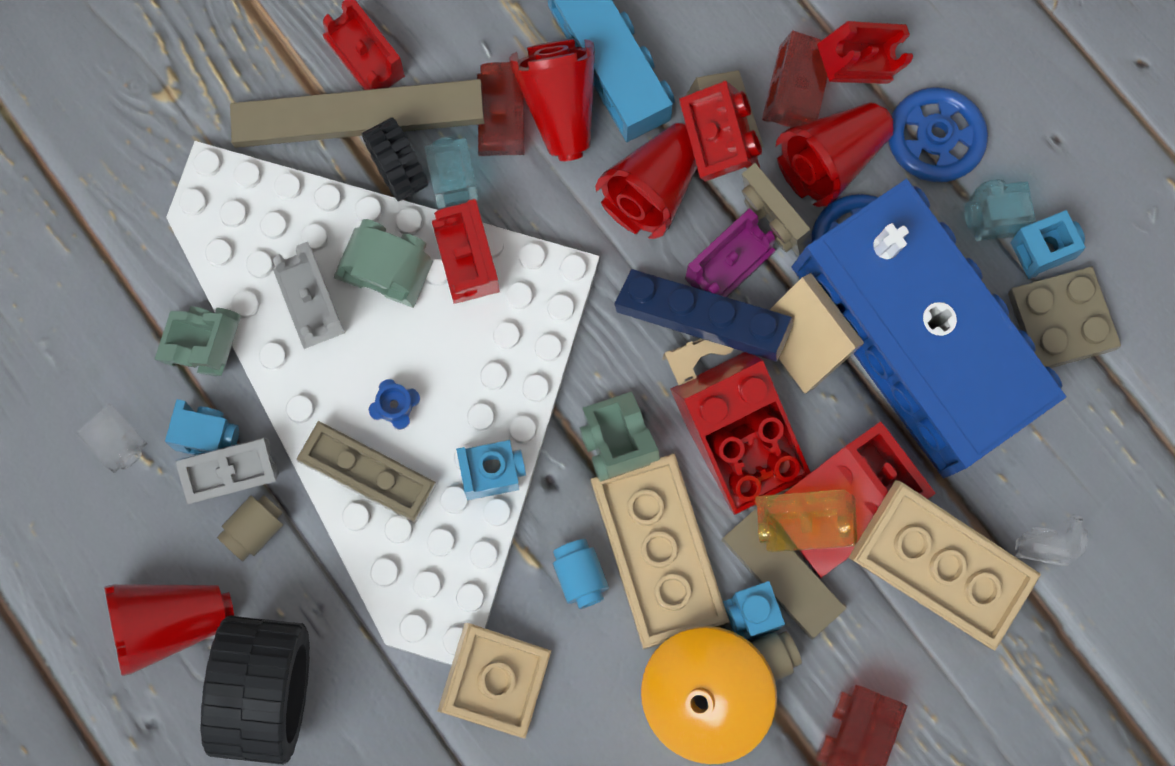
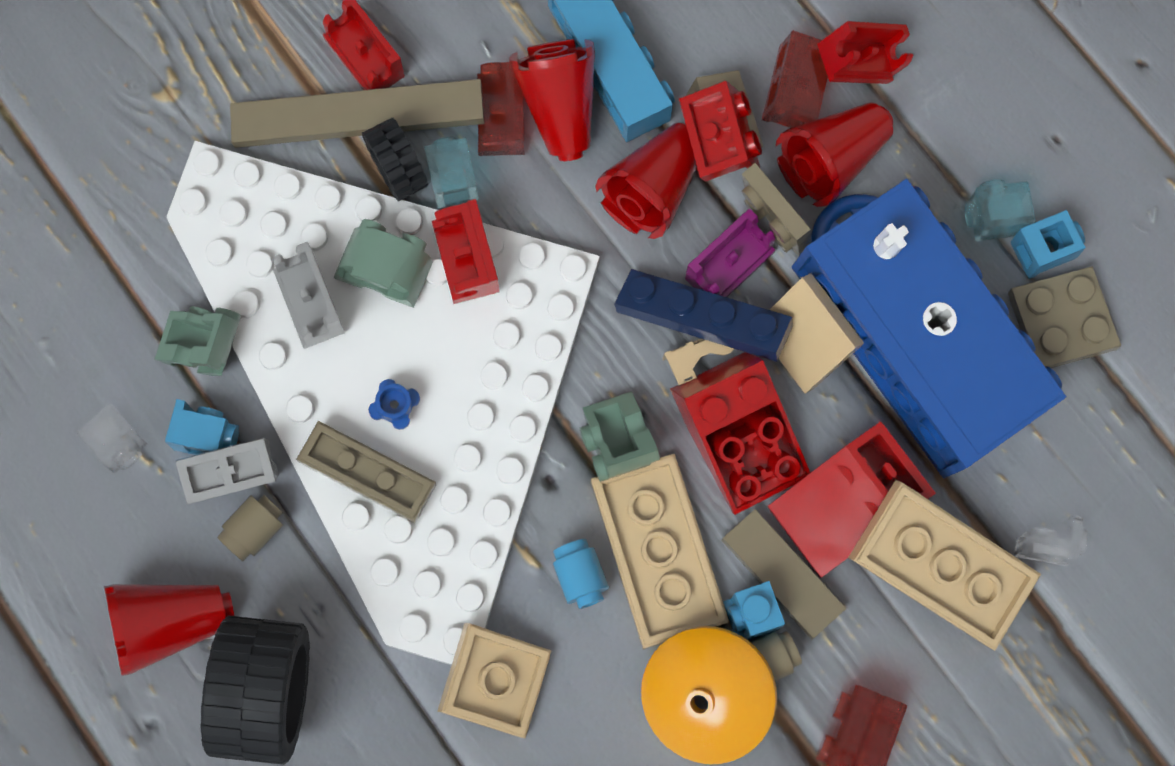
dark azure brick [456,440,526,501] -> none
clear yellow hinge [756,489,857,552] -> none
blue plate [888,87,988,182] -> none

